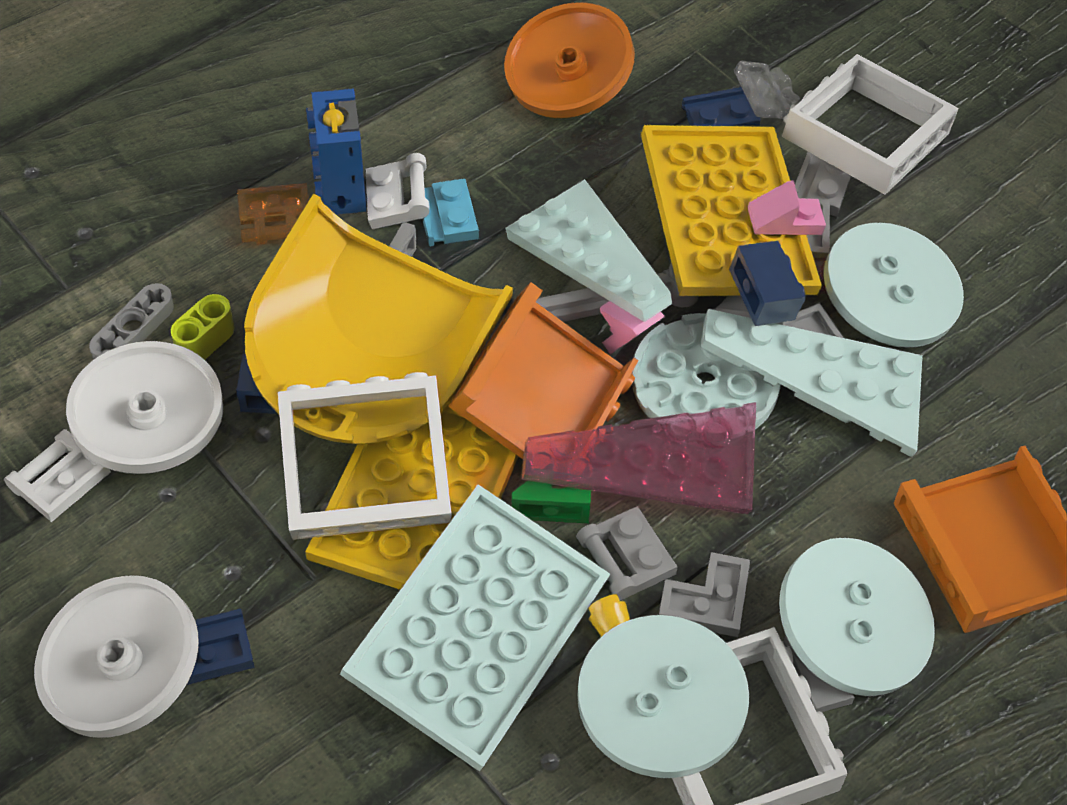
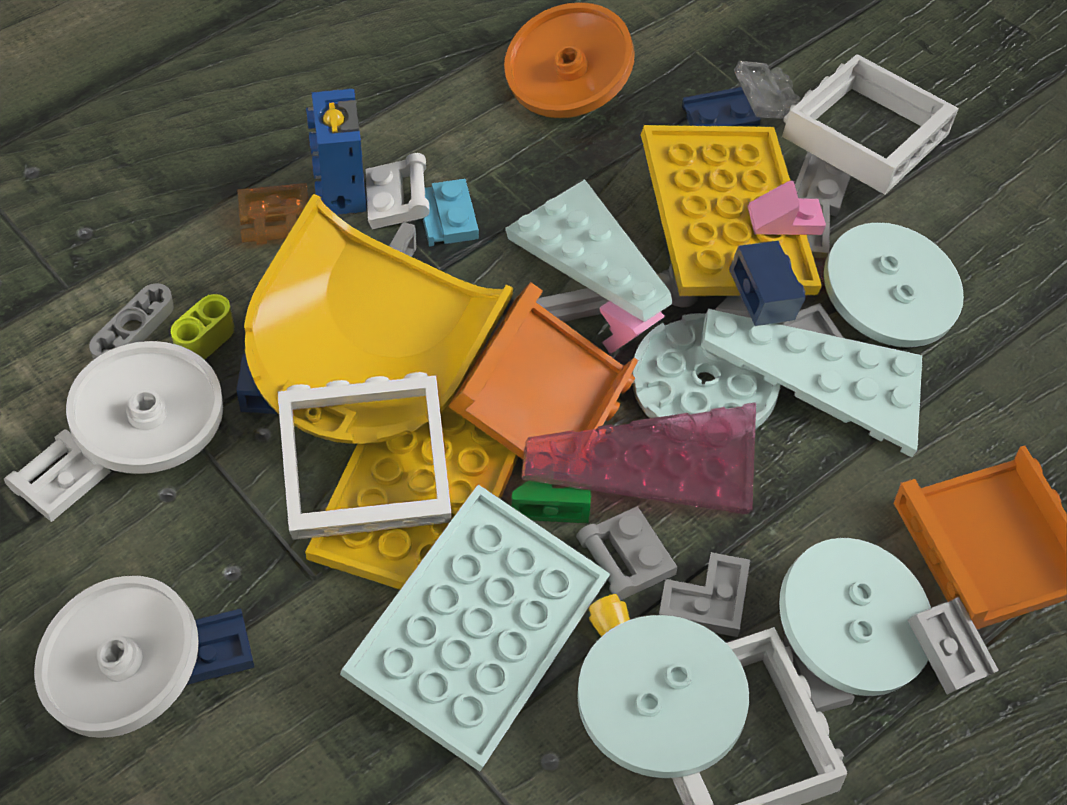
none -> light grey plate [908,597,999,694]

